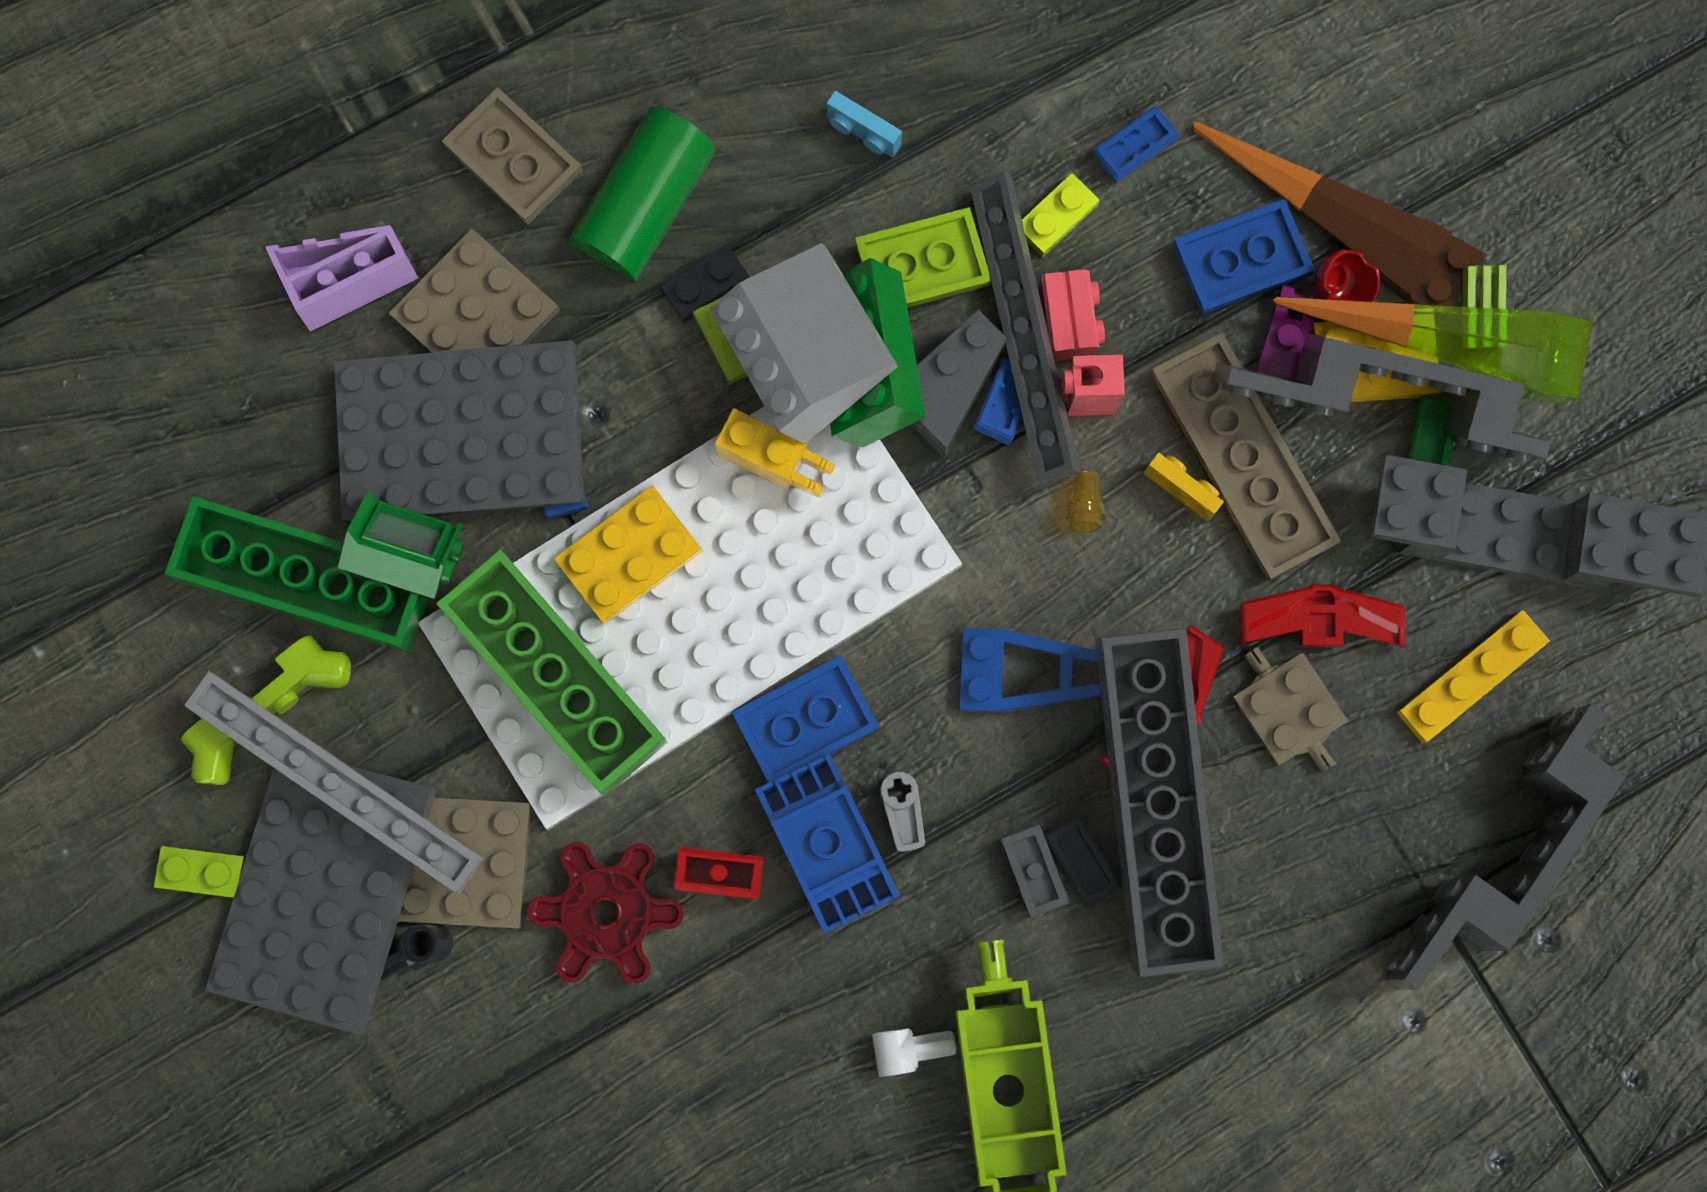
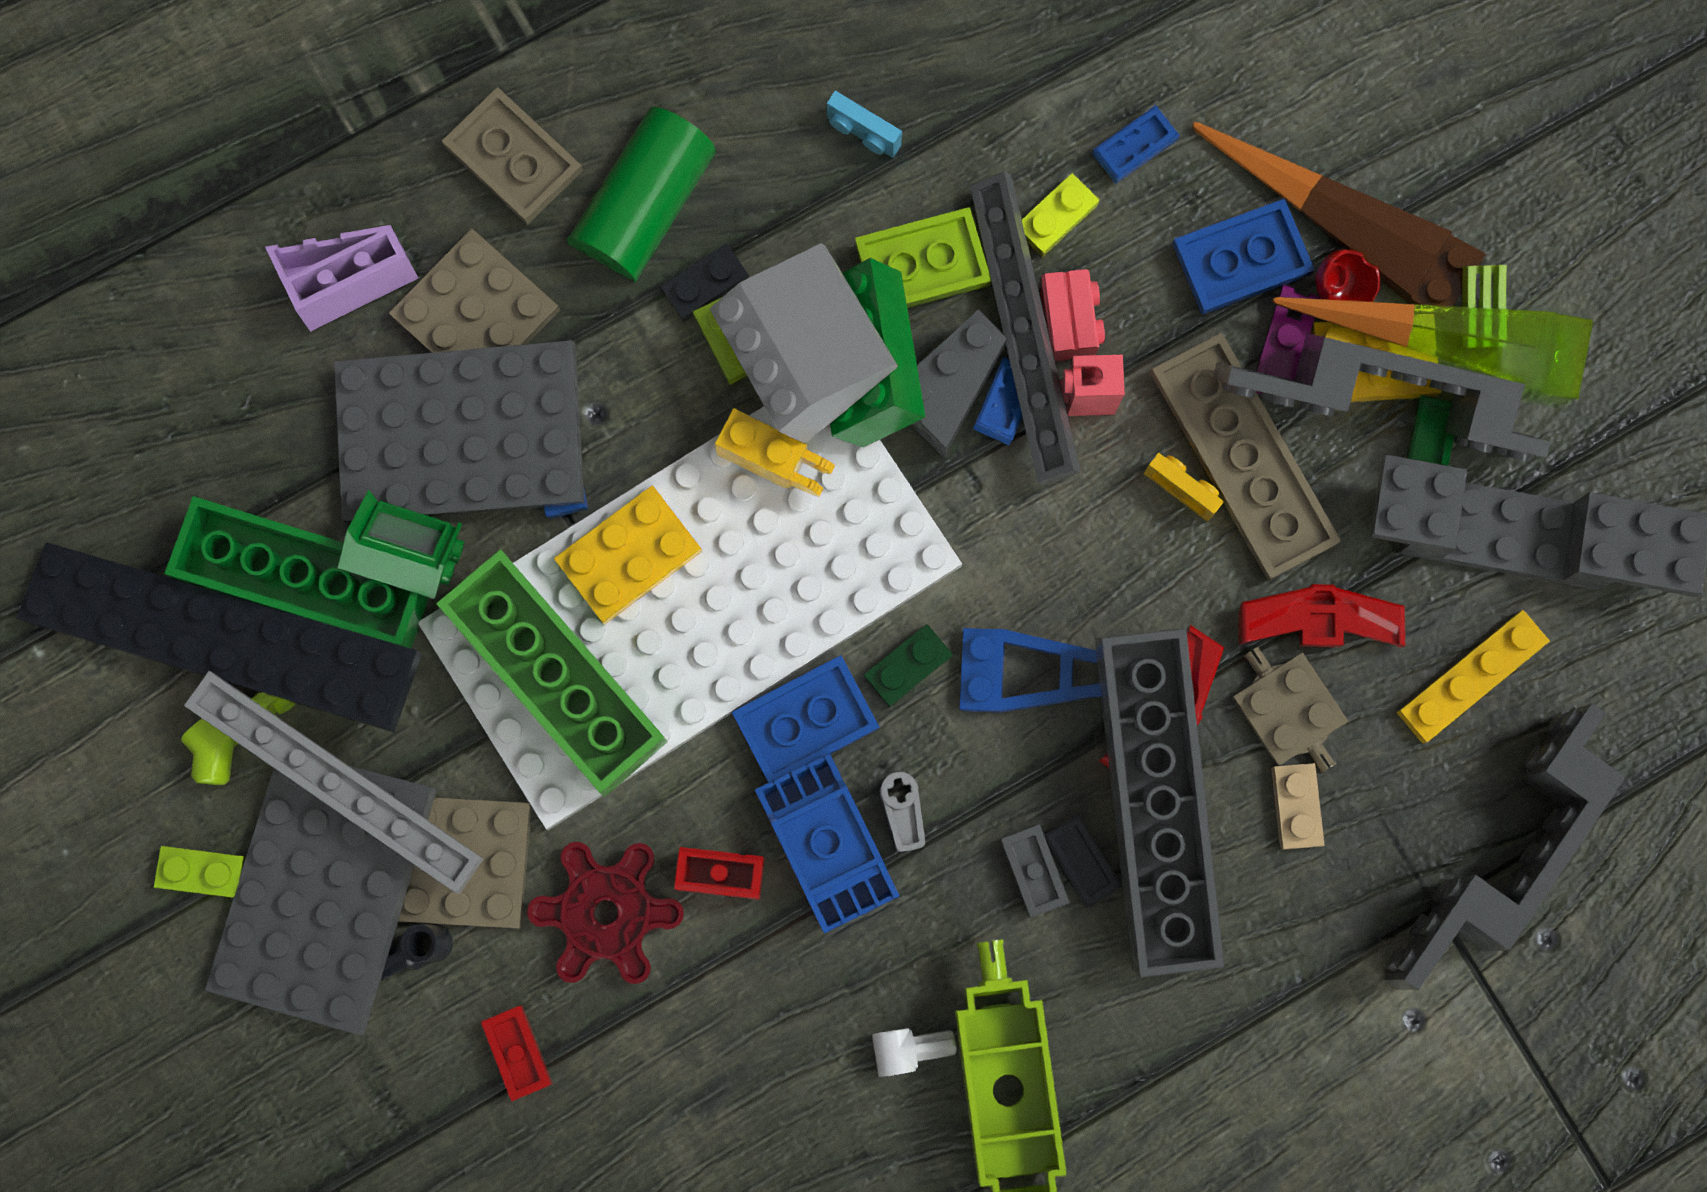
clear yellow cone [1066,470,1106,533] -> none
none -> black plate [16,542,422,733]
none -> red plate [481,1005,553,1102]
none -> dark green plate [864,624,953,708]
none -> tan plate [1271,763,1325,850]

